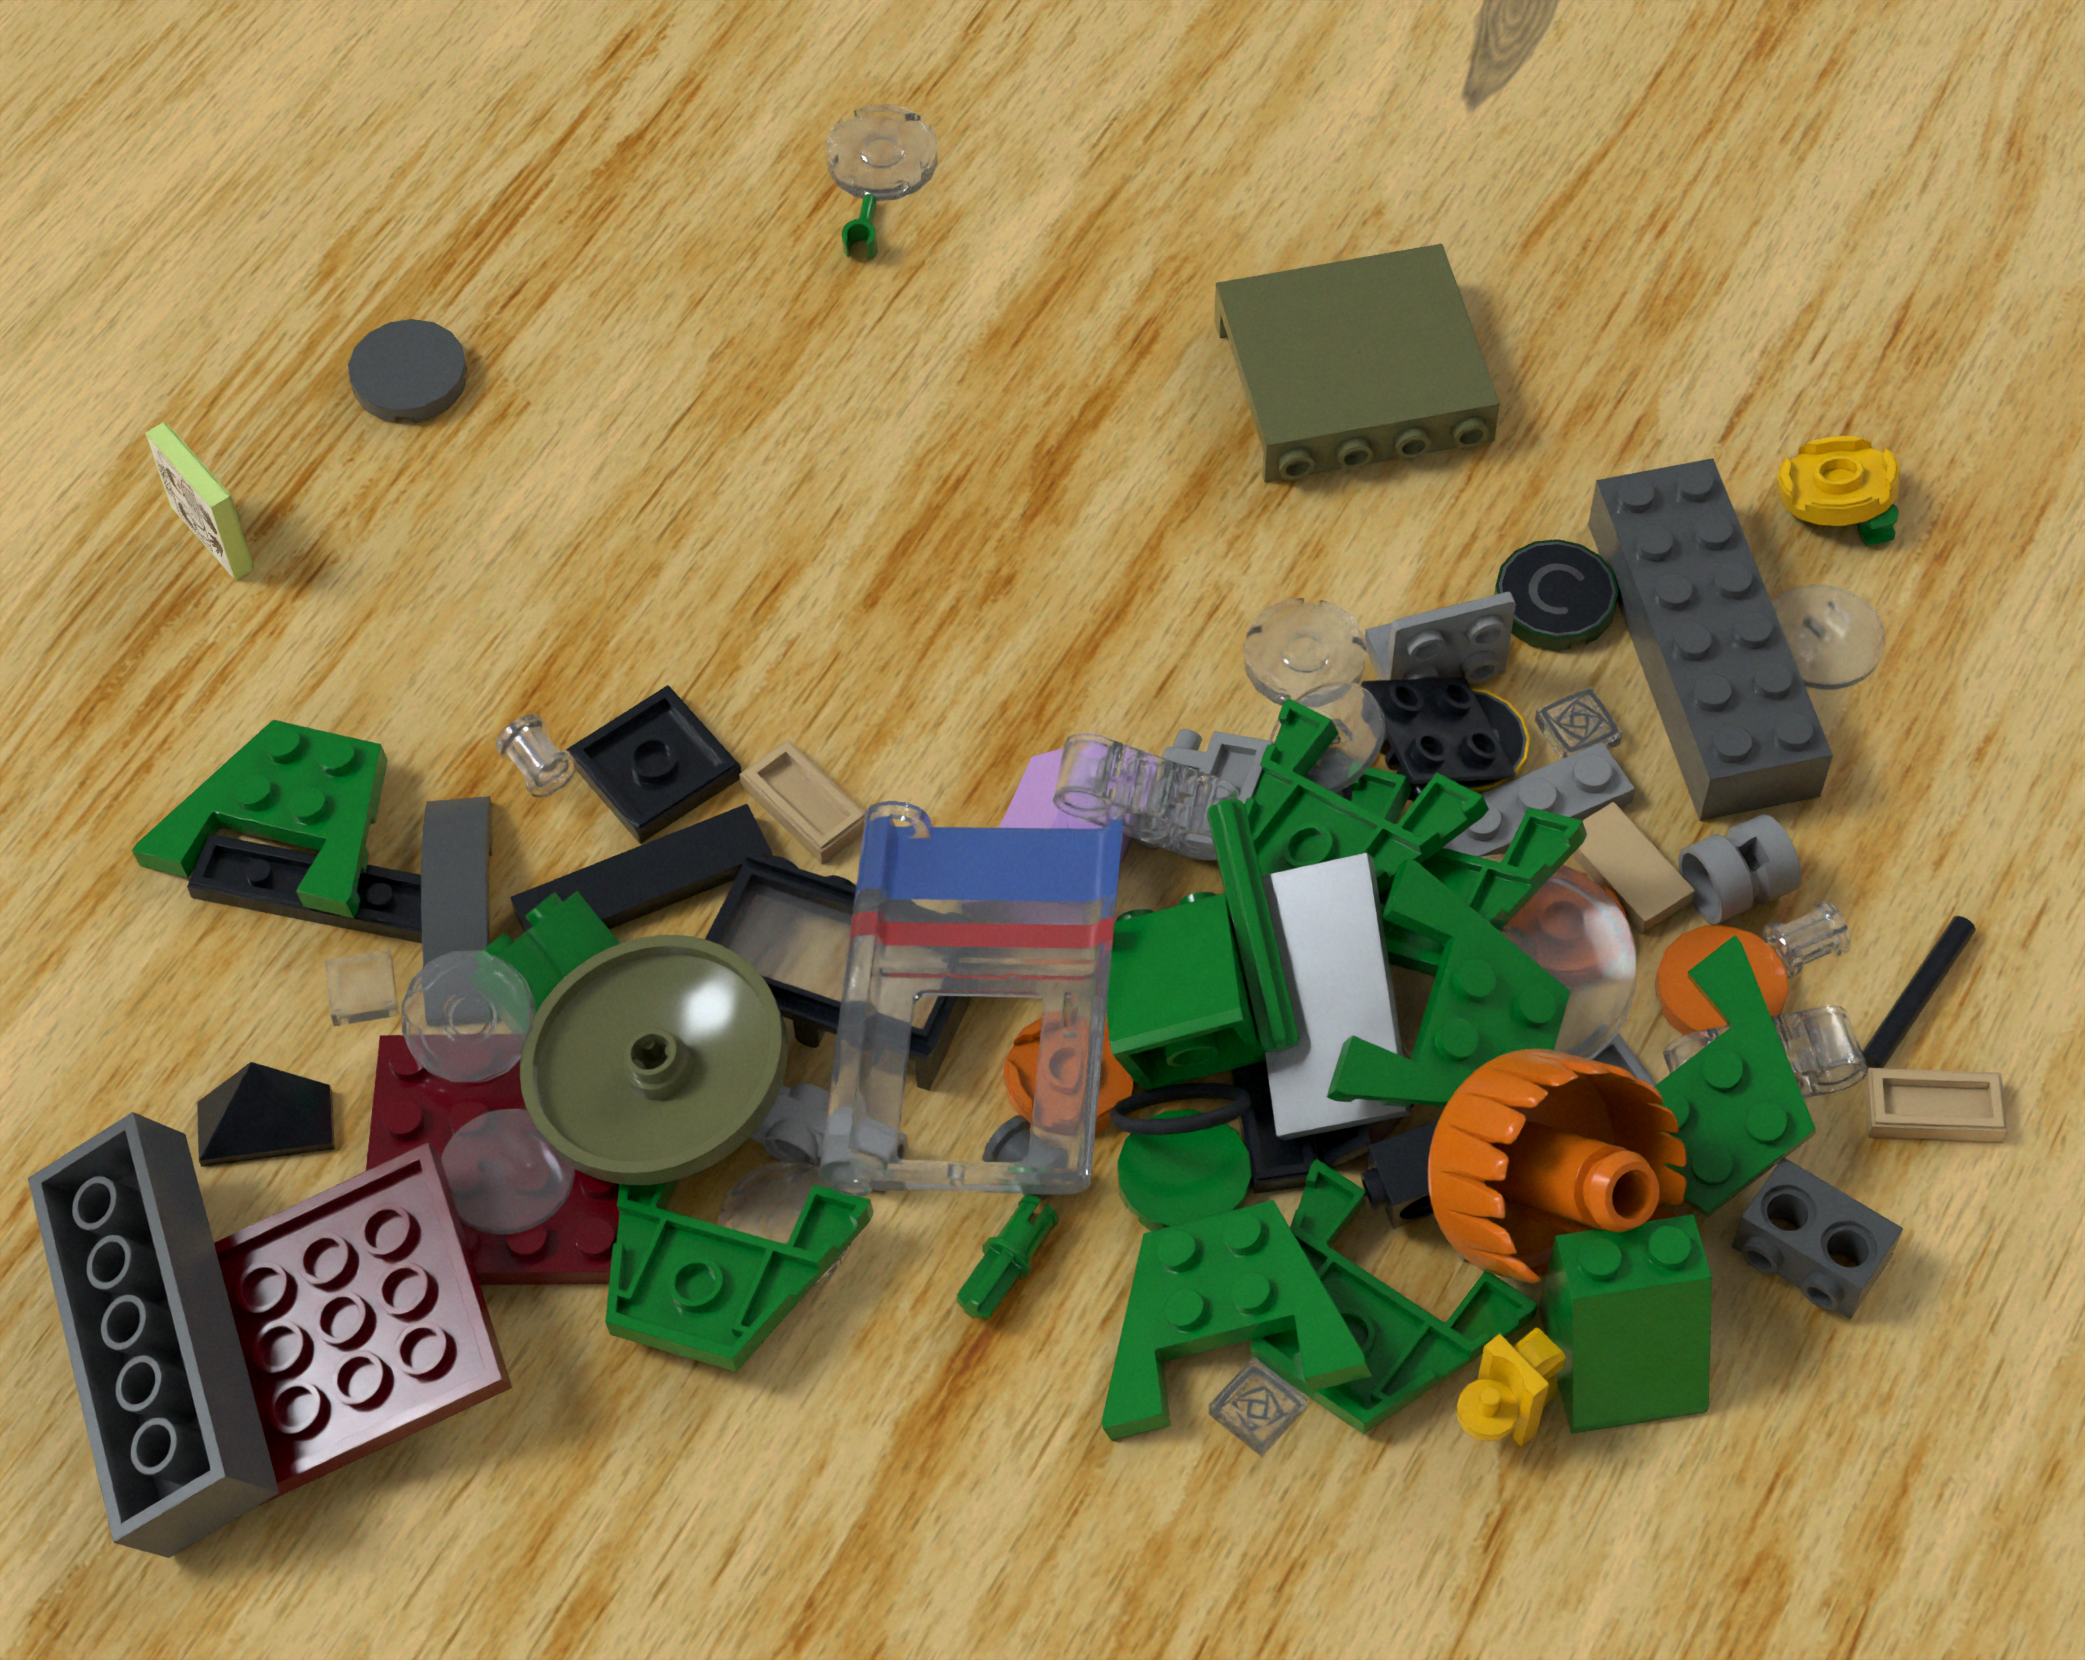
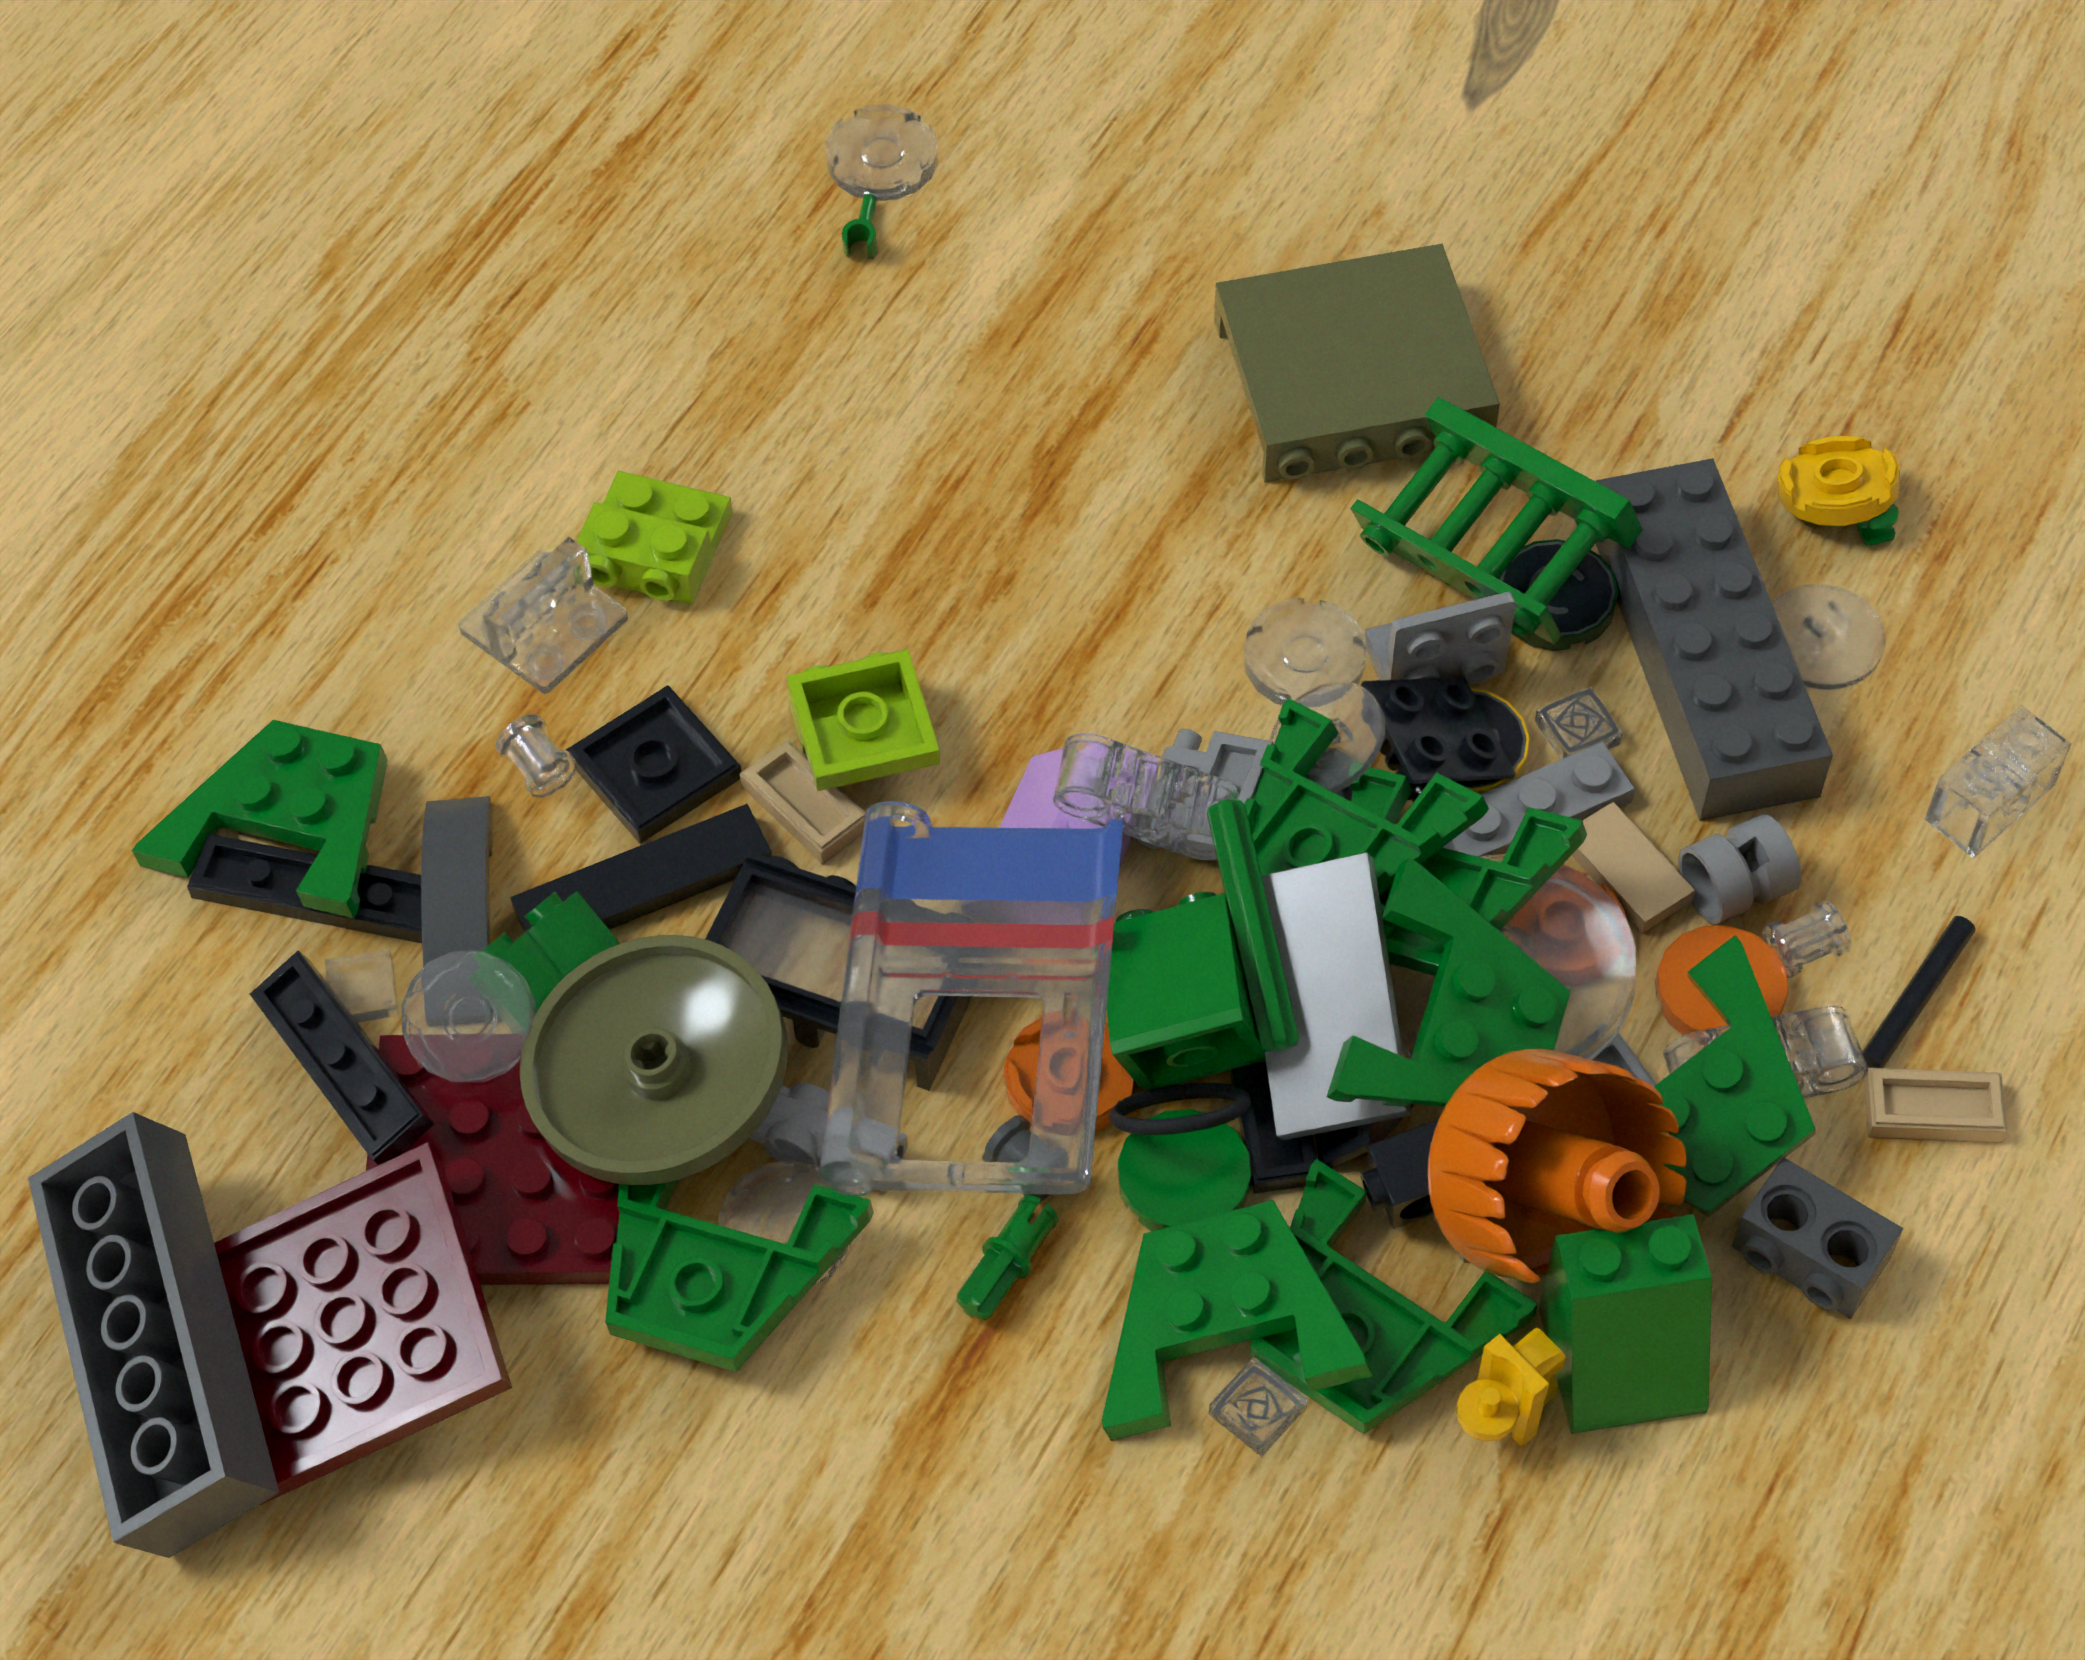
yellowish green tile [145,422,254,581] -> none
black slope [197,1062,335,1167] -> none
dark grey tile [348,319,467,422] -> none
clear piece [441,1109,575,1234] -> none
none -> black tile [250,950,435,1165]
none -> clear bracket [458,537,628,694]
none -> lime plate [573,471,732,605]
none -> lime plate [787,649,940,791]
none -> green fence [1350,396,1643,645]
none -> clear brick [1925,705,2072,858]

